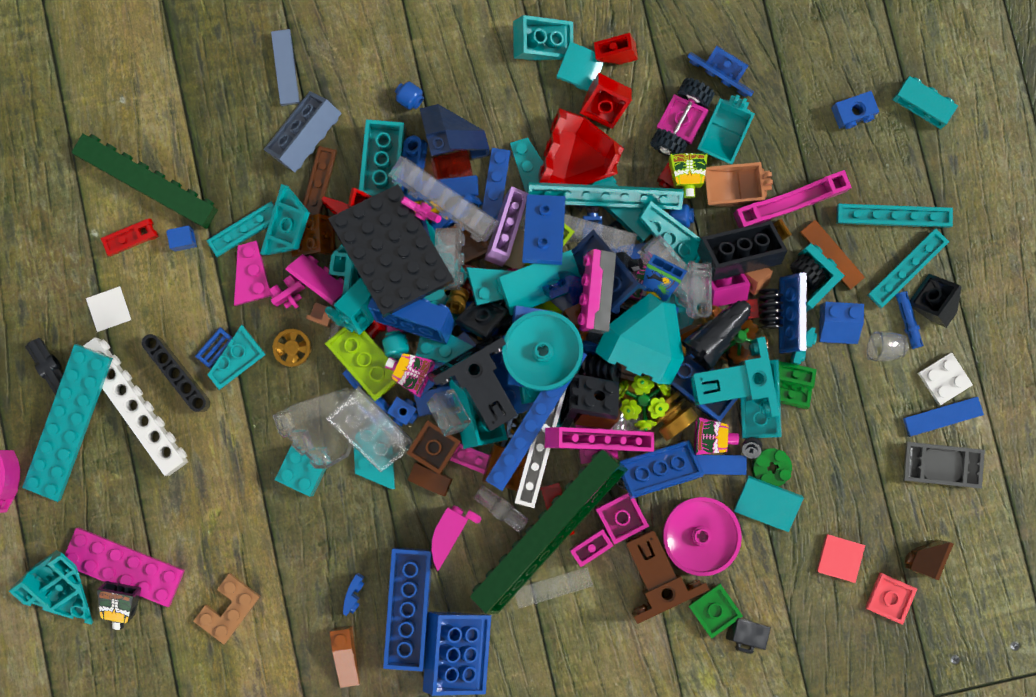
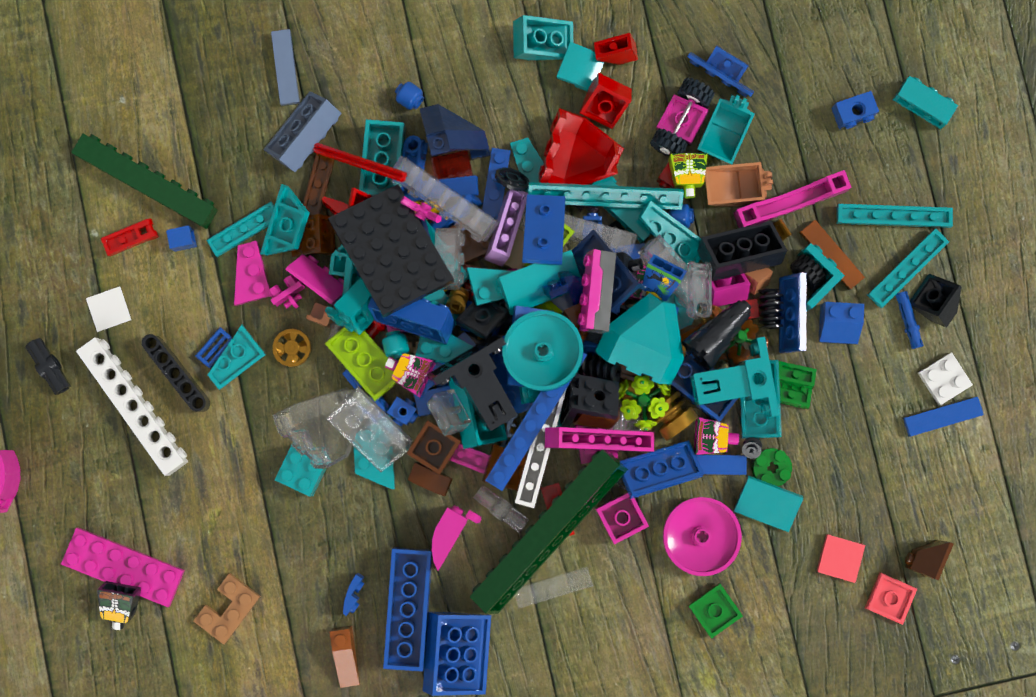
teal wedge [9,550,93,625] -> none
teal plate [22,344,113,502] -> none
dark pink brick [569,528,613,567] -> none
reddish brown brick [625,530,709,624] -> none
black piece [726,618,771,654] -> none
teal slope [790,327,817,365] -> none
clear helmet [867,331,909,362] -> none
dark grey slope [903,442,985,489] -> none
none -> red axle [313,143,407,182]
none -> black wheel [495,167,529,191]

